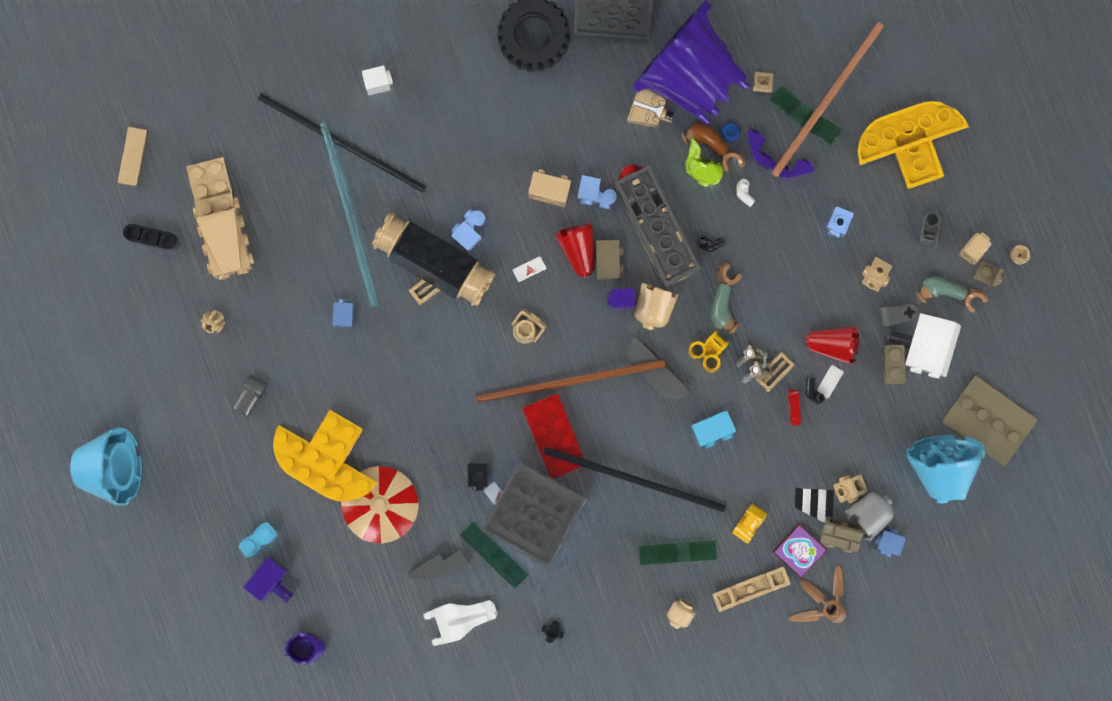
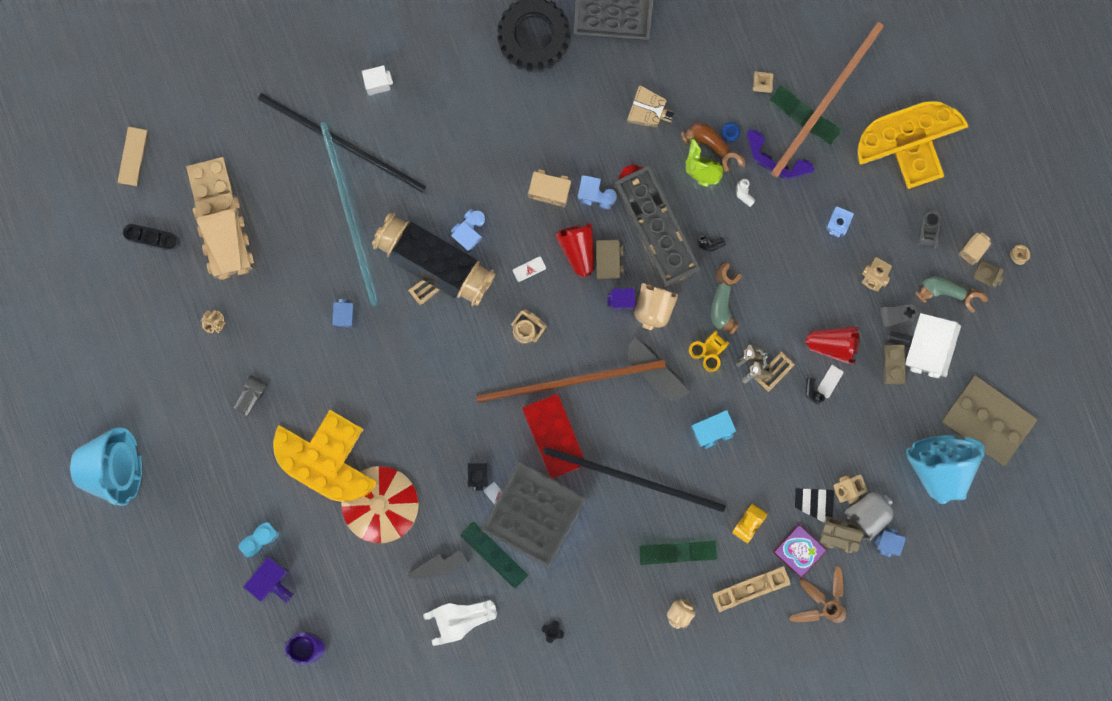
dark purple piece [631,0,750,125] -> none
red beam [788,389,801,426] -> none

